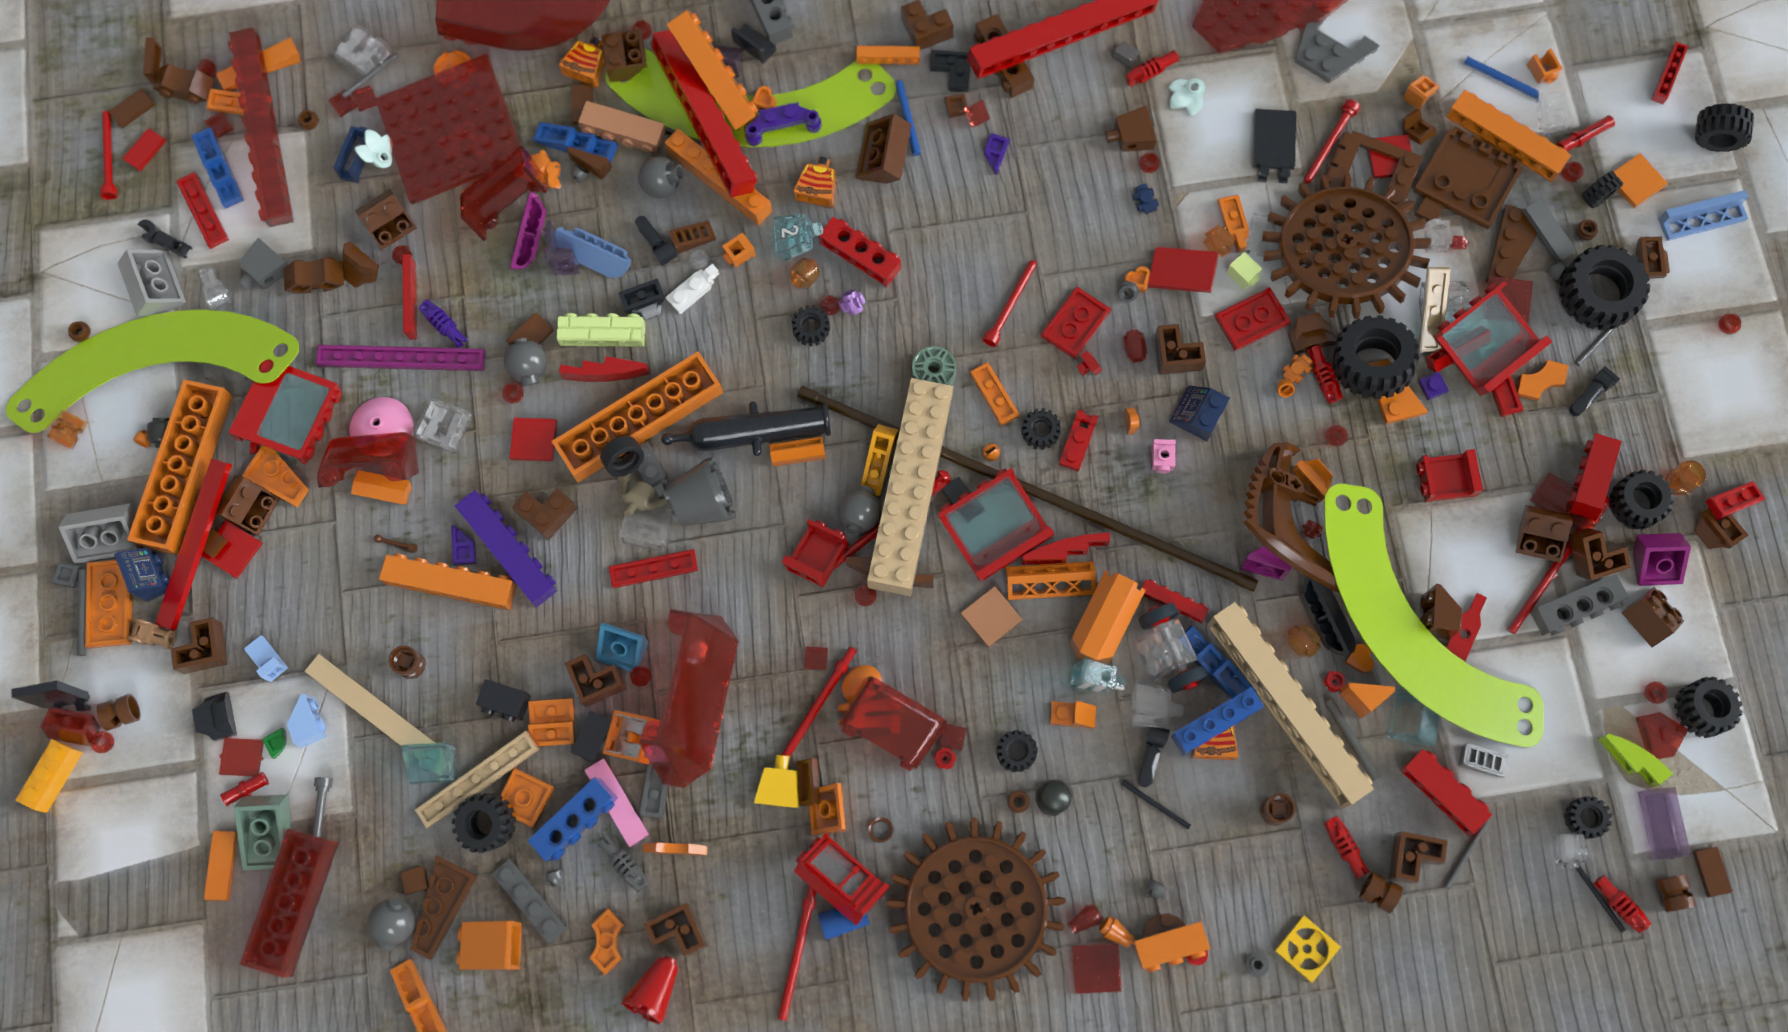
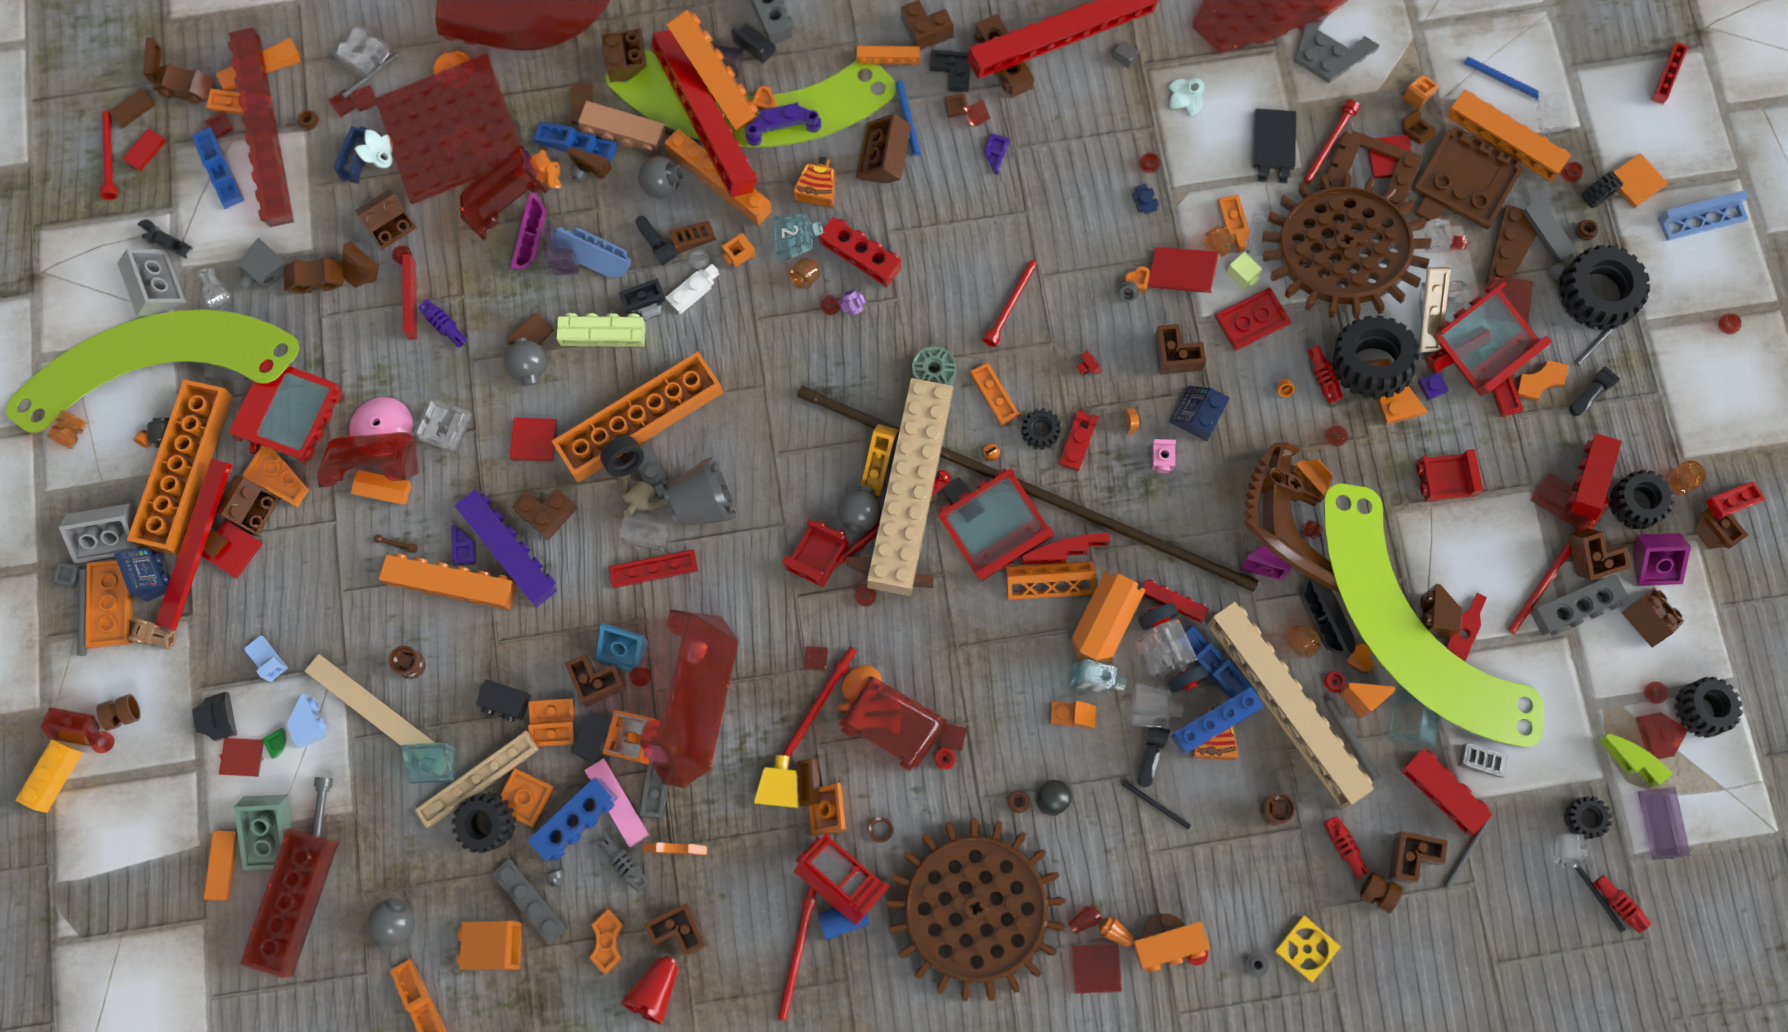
black tile [11,680,91,716] -> none
reddish brown plate [68,321,91,342] -> none
reddish brown brick [171,617,227,674] -> none
red tile [176,172,229,249] -> none
clear red plate [197,58,217,78] -> none
red pin [220,772,269,806] -> none
magenta tile [315,345,486,371] -> none
reddish brown tile [400,866,429,895] -> none
reddish brown wing [410,855,478,960] -> none
clear red plate [502,383,524,404] -> none
orange torso [559,37,605,89] -> none
red slope [559,356,650,382] -> none
clear red plate [632,20,652,40] -> none
black piece [661,401,831,456] -> none
orange piece [769,436,826,467] -> none
black tyre [791,305,830,346] -> none
nougat tile [961,586,1023,648] -> none
black tyre [996,730,1038,773] -> none
red tile [1040,286,1111,359] -> none
reddish brown torso [1105,105,1157,152] -> none
clear red brick [1123,330,1148,363] -> none
red hinge [1126,50,1179,87] -> none
dark grey hinge [1147,878,1167,898] -> none
orange piece [1282,353,1313,384] -> none
reddish brown slope [1288,312,1337,355] -> none
reddish brown slope [1515,505,1573,563] -> none
orange window [1526,49,1563,84] -> none
red pin [1556,115,1615,151] -> none
reddish brown slope [1635,237,1670,279] -> none
reddish brown wheel [1655,874,1697,913] -> none
reddish brown tile [1693,847,1733,898] -> none
black tyre [1695,103,1754,152] -> none

